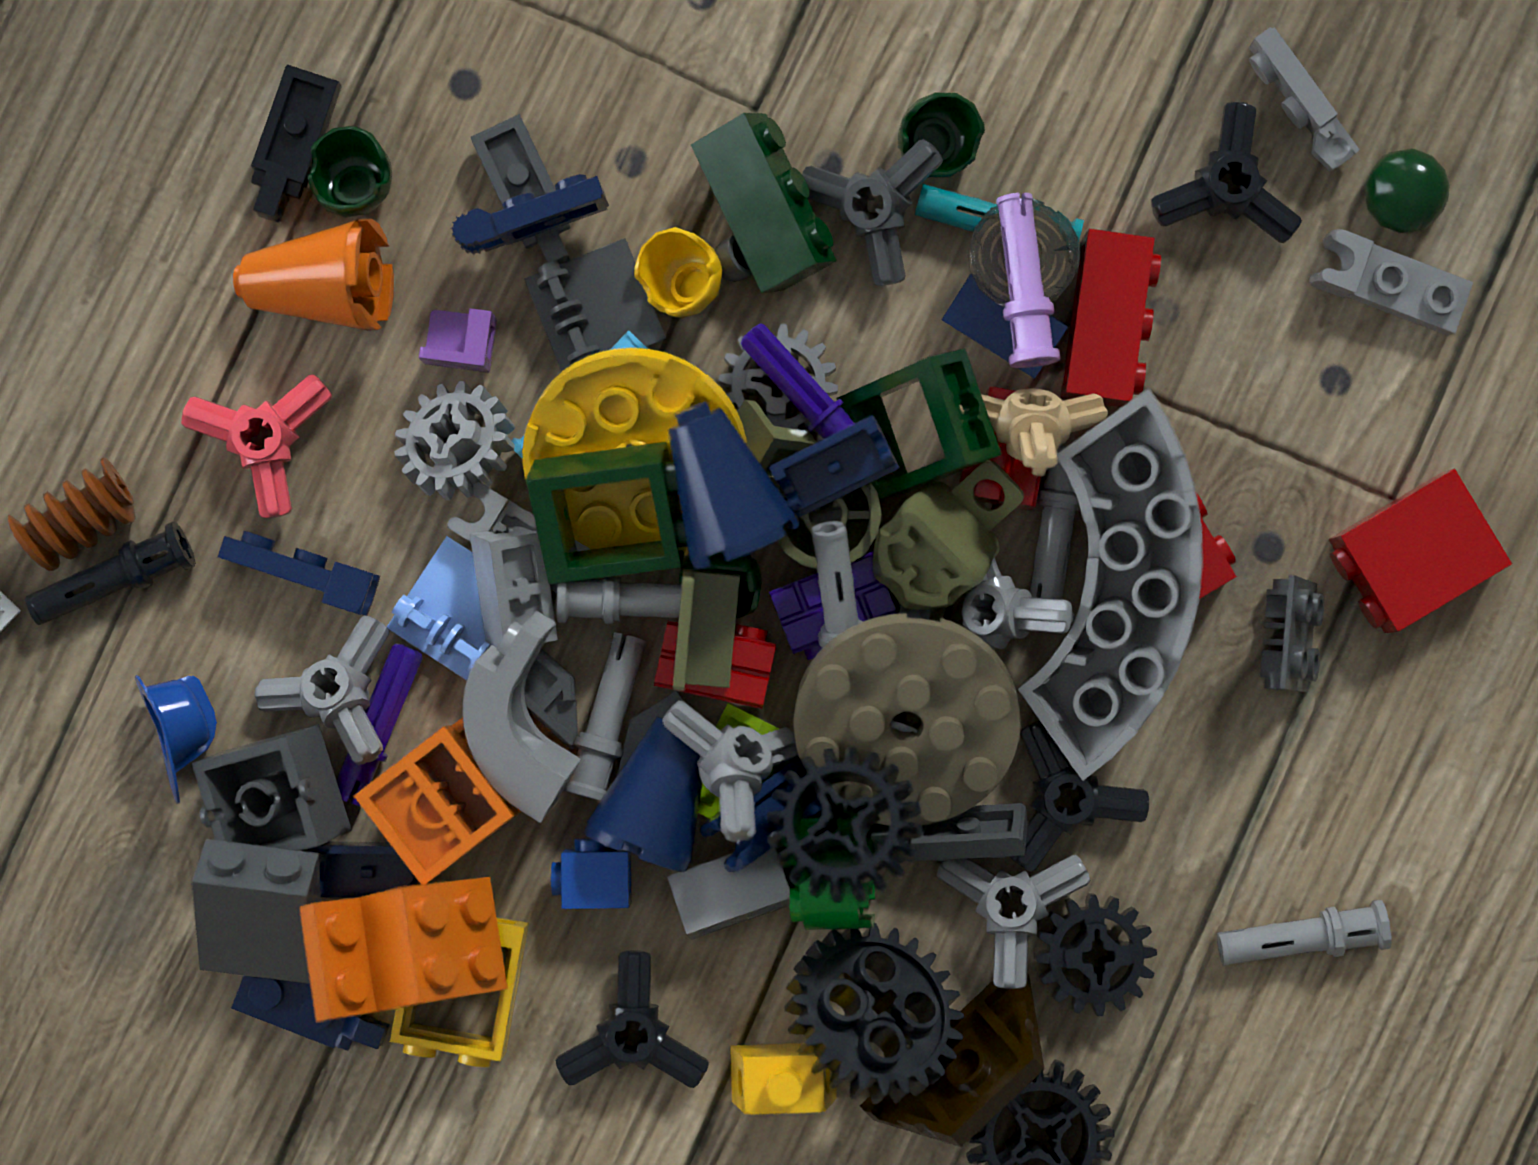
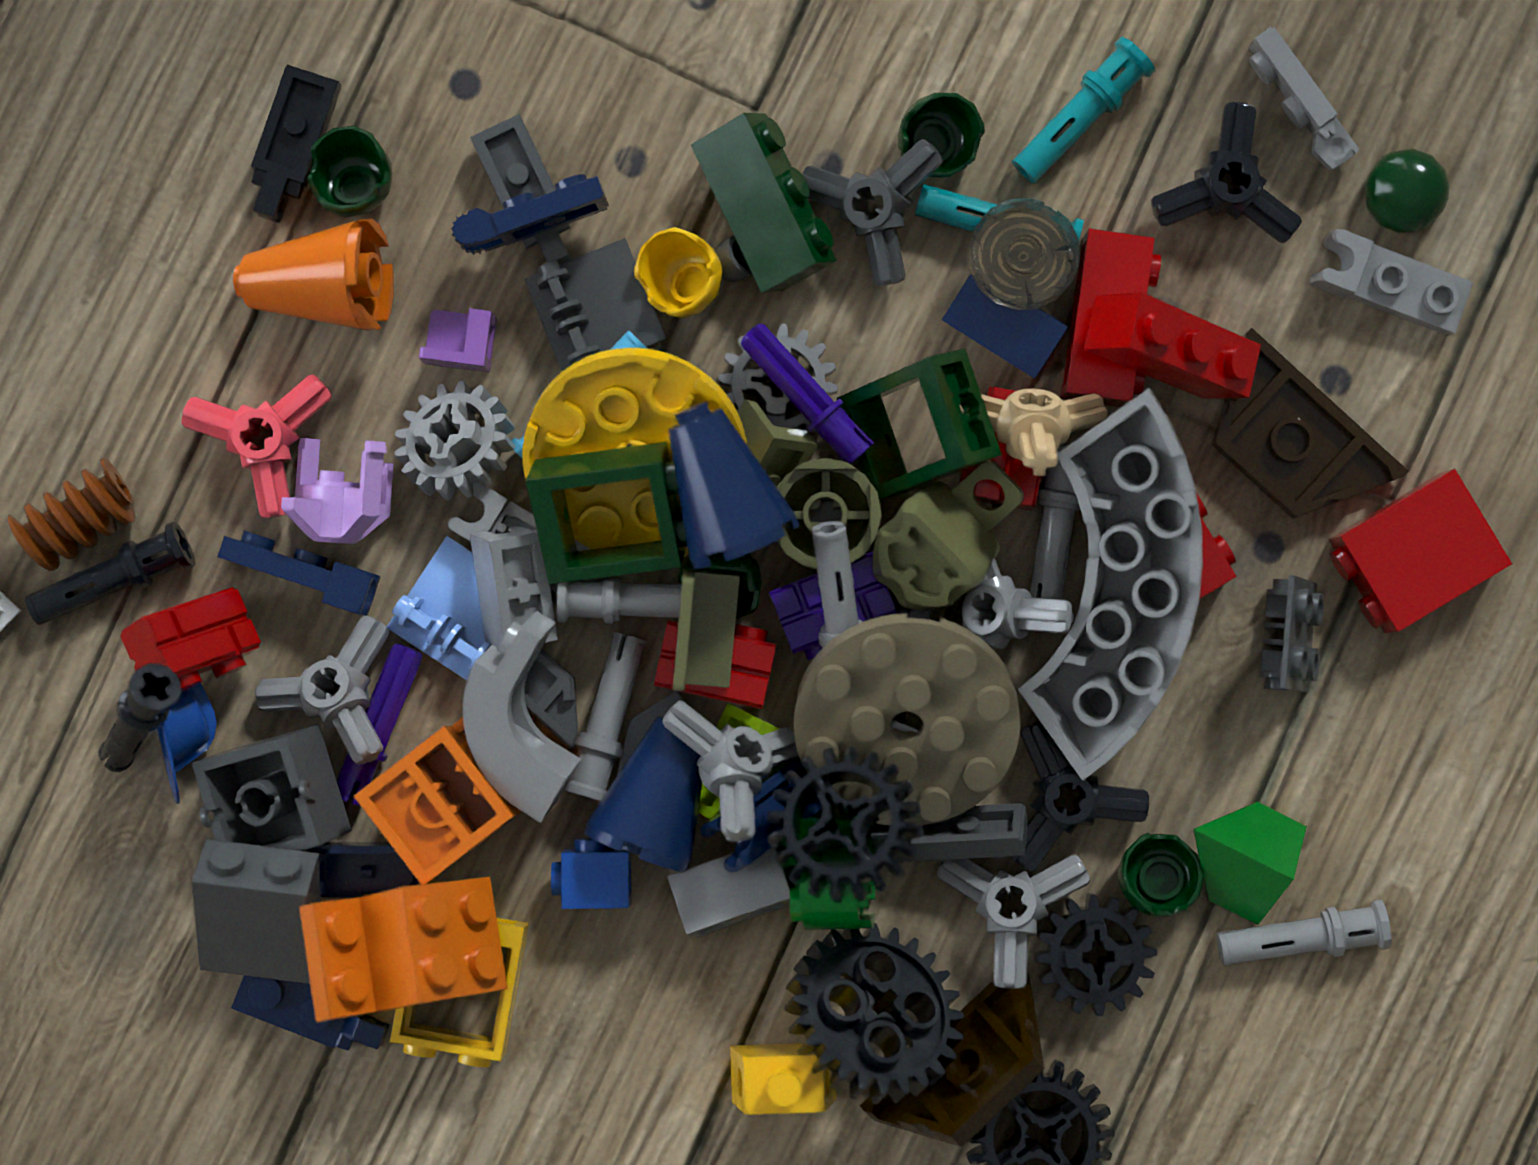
black bush [555,950,709,1088] -> none
dark blue hinge [769,416,899,518] -> none
lavender pin [996,193,1060,368] -> none
none -> black pin [98,663,181,772]
none -> red brick [120,587,261,692]
none -> lavender piece [281,438,394,544]
none -> teal pin [1012,36,1155,184]
none -> red brick [1084,292,1261,399]
none -> dark green hair [1118,833,1204,917]
none -> green slope [1193,801,1307,925]
none -> dark brown wing [1212,328,1408,519]

